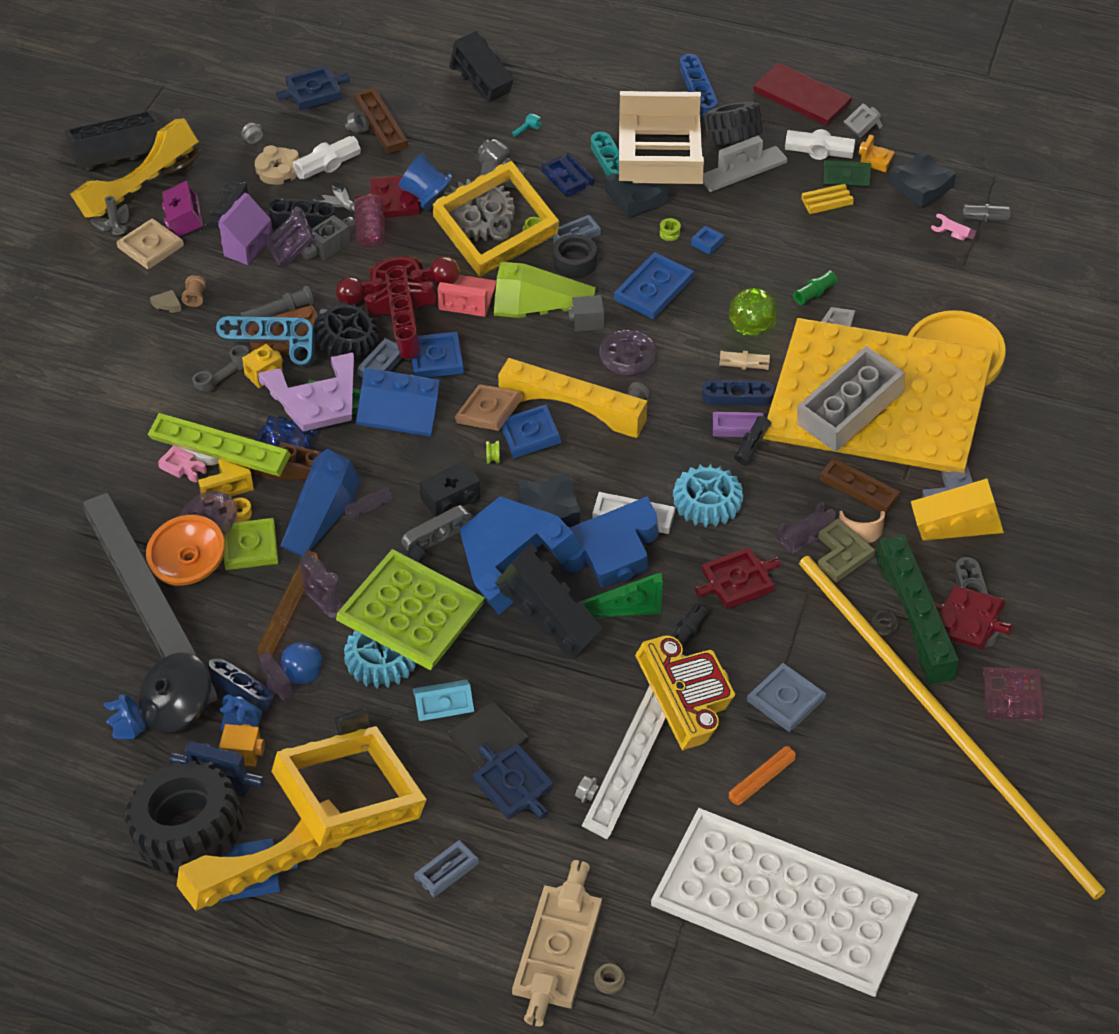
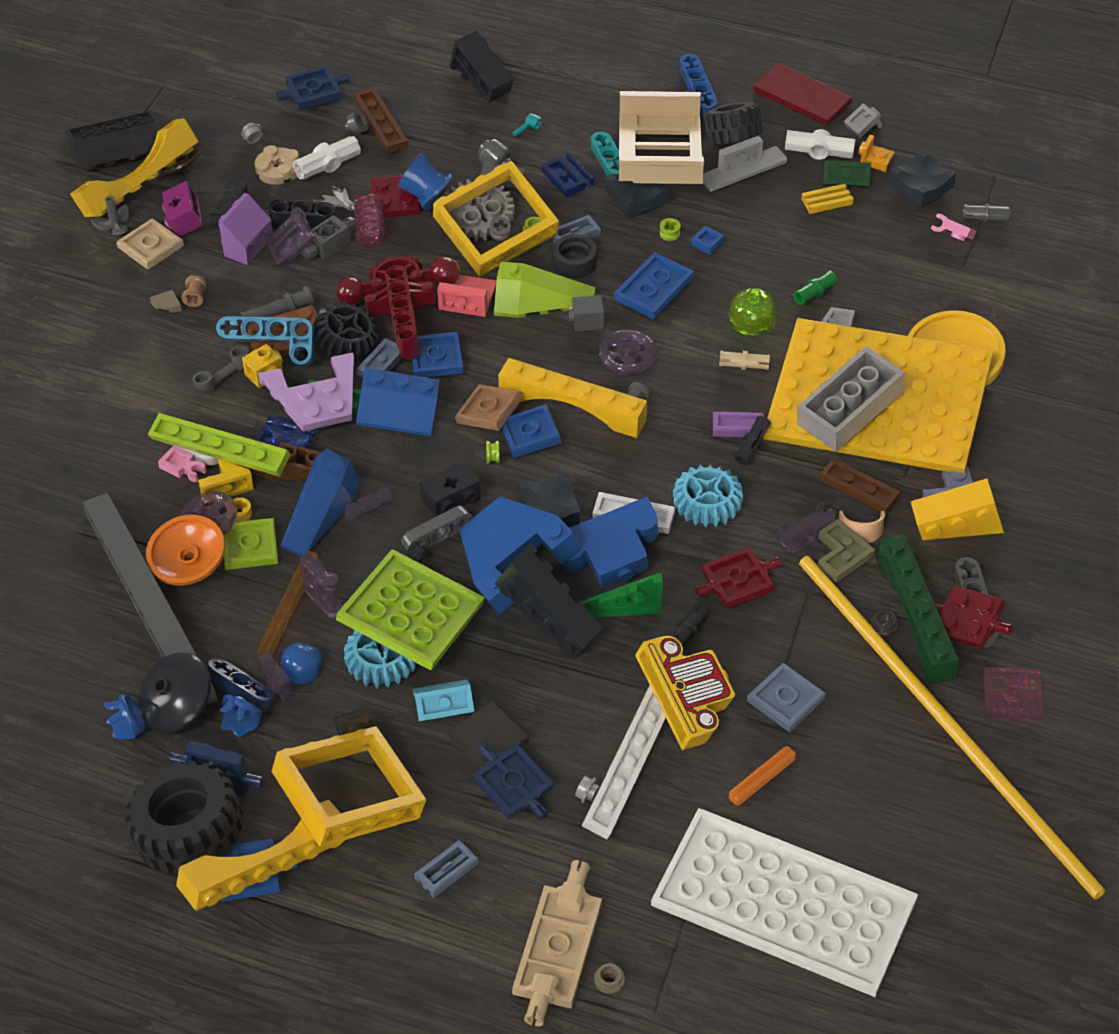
light orange brick [219,724,265,767] -> none
dark blue beam [702,380,775,406] -> none

